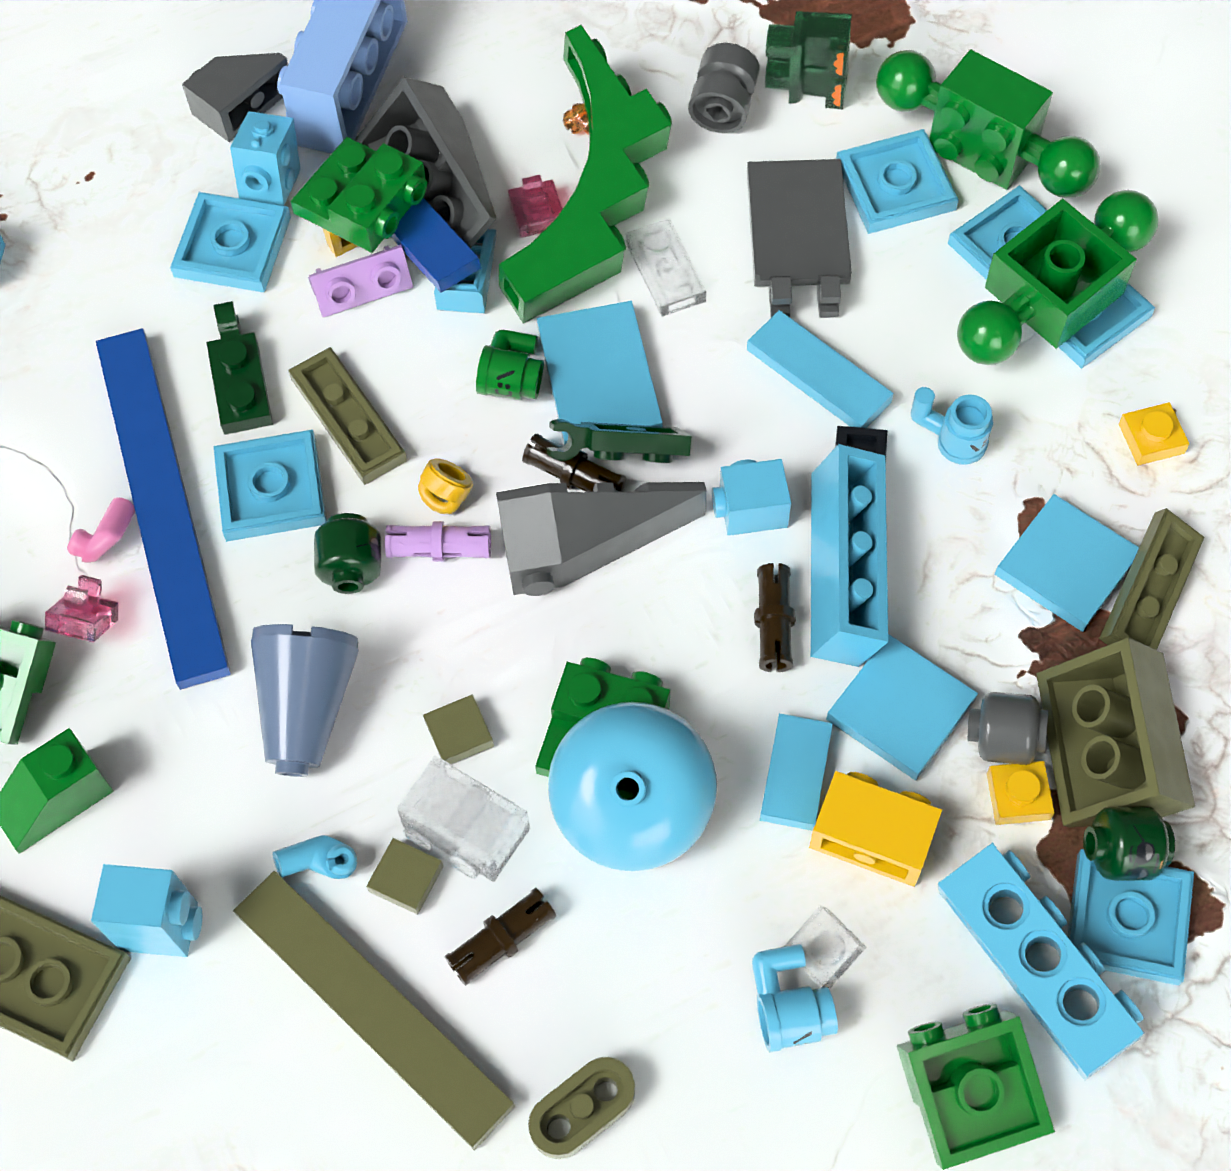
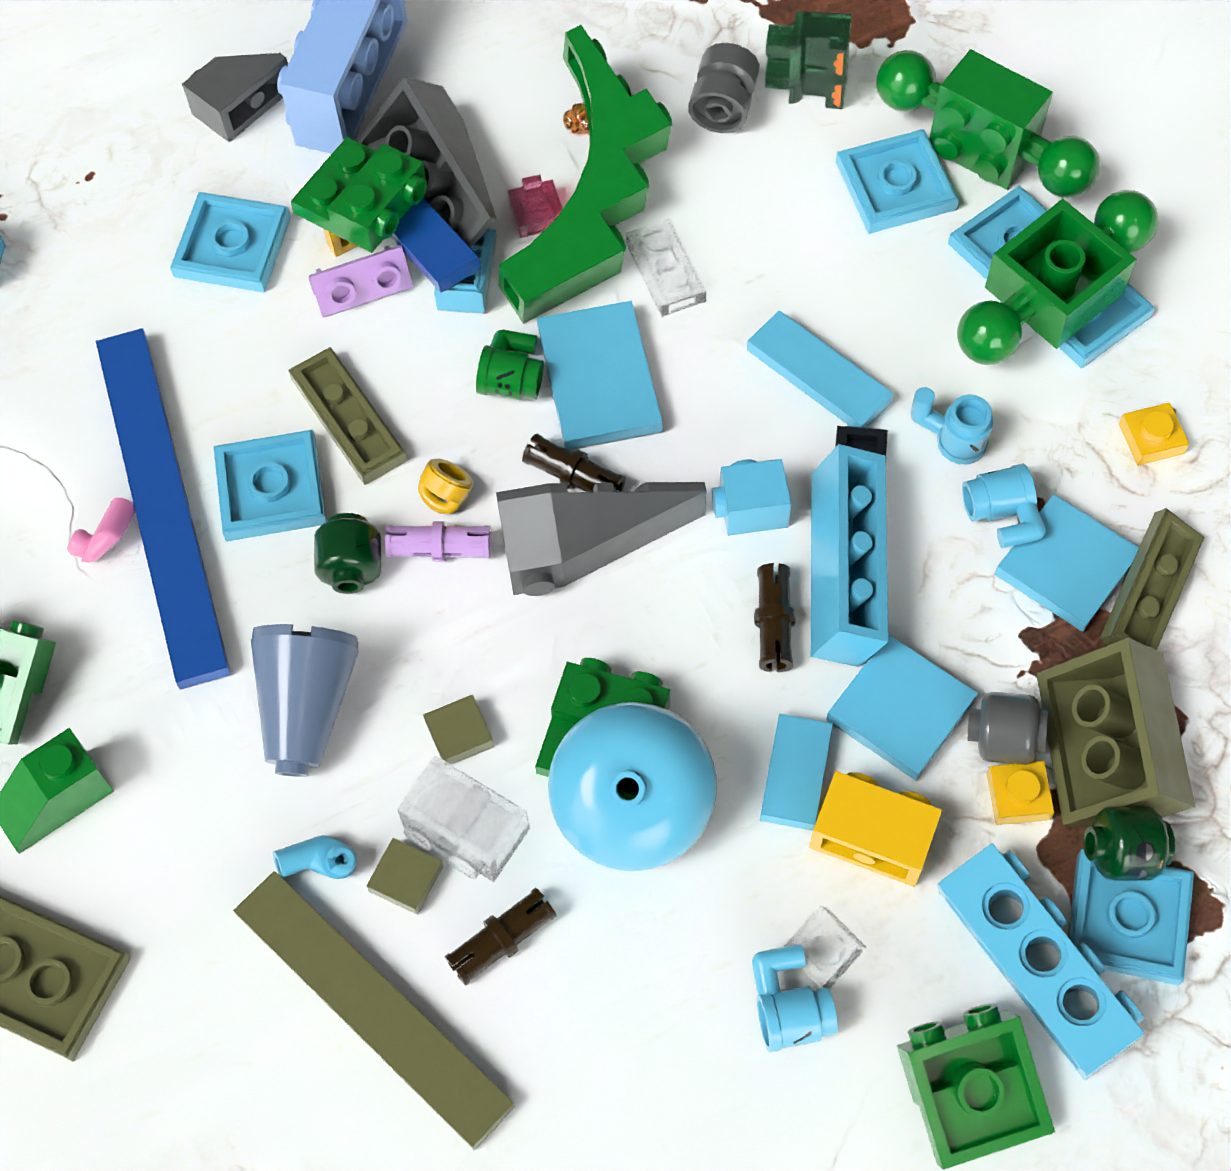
clear pink tile [45,575,119,643] -> none
medium azure brick [91,864,203,957] -> none
dark green plate [206,301,273,435] -> none
medium azure head [230,111,301,206] -> none
olive plate [528,1057,635,1159] -> none
dark green plate [547,419,692,463] -> none
dark grey tile [747,159,852,318] -> none
none -> medium azure piece [962,463,1046,548]

